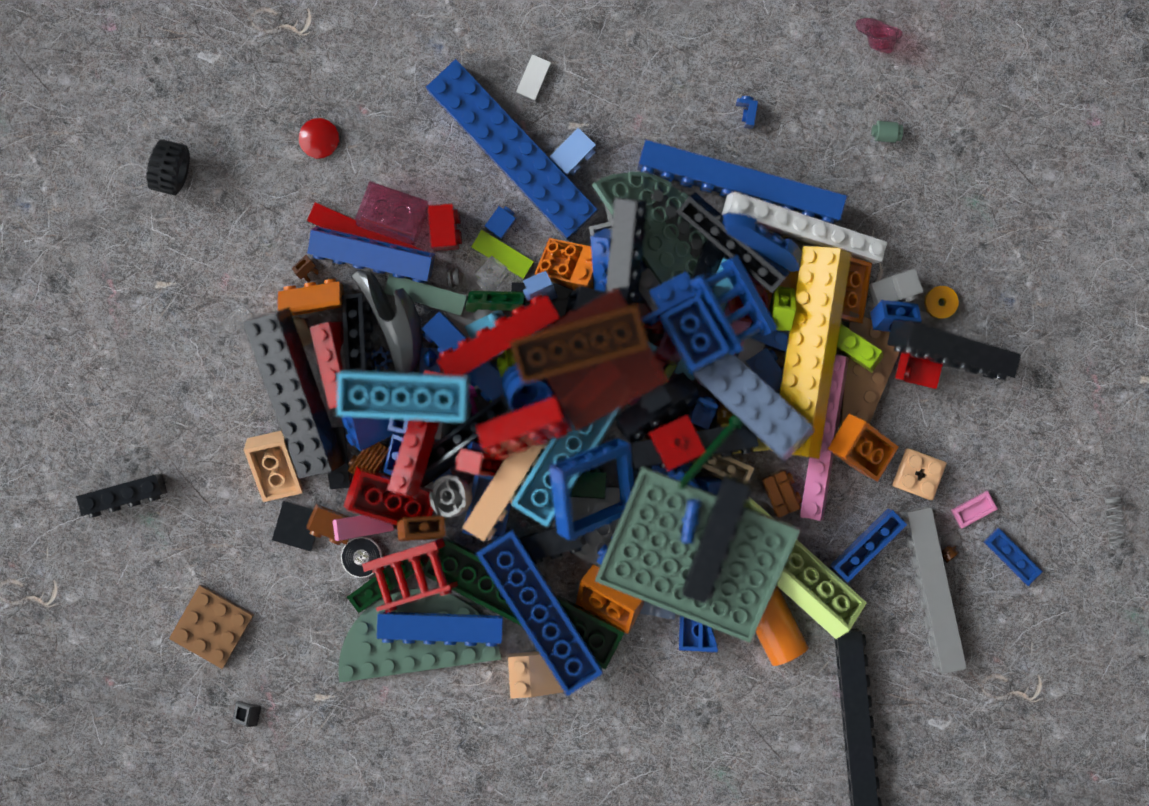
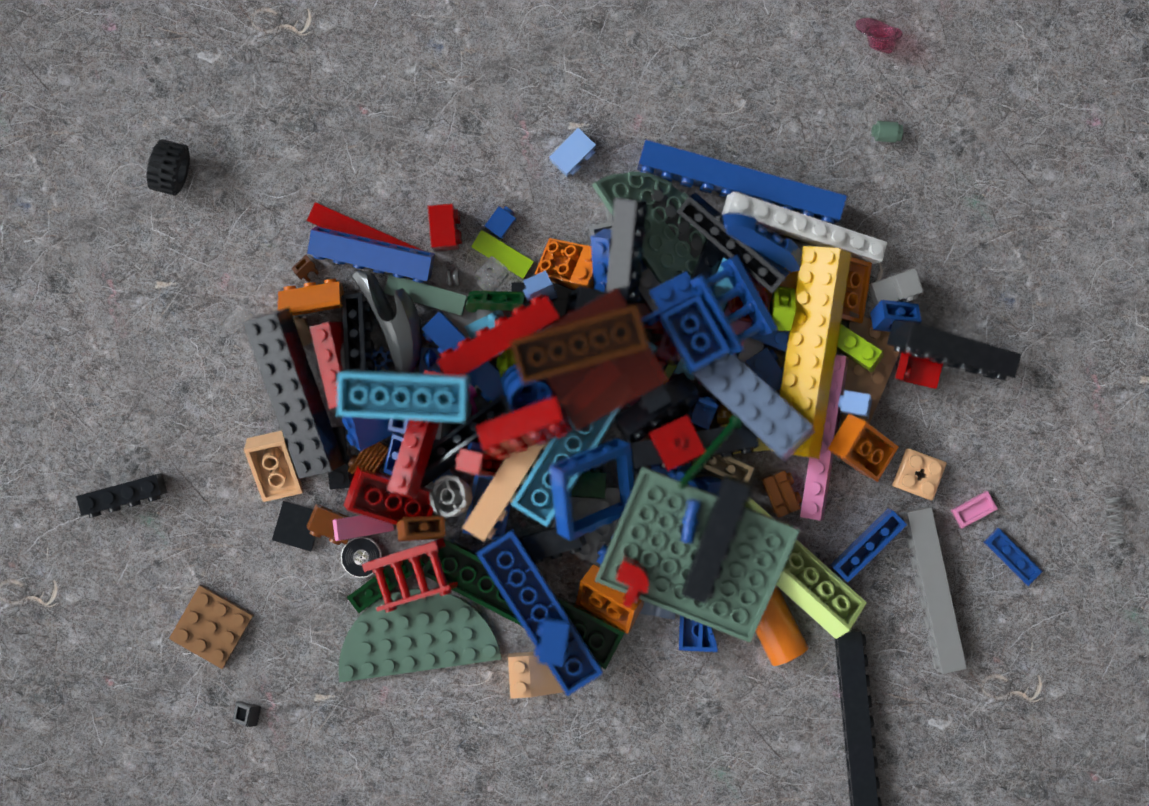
red dish [298,118,340,159] -> none
clear pink brick [355,181,429,246] -> none
blue brick [377,611,503,647] -> none
blue brick [426,59,597,240] -> none
white tile [516,55,551,101] -> none
blue bracket [736,96,758,129] -> none
light orange piece [924,286,959,319] -> none
reddish brown plate [941,545,959,563] -> none
none -> blue brick [534,617,569,666]
none -> red brick [616,556,649,609]
none -> light blue brick [838,390,872,419]

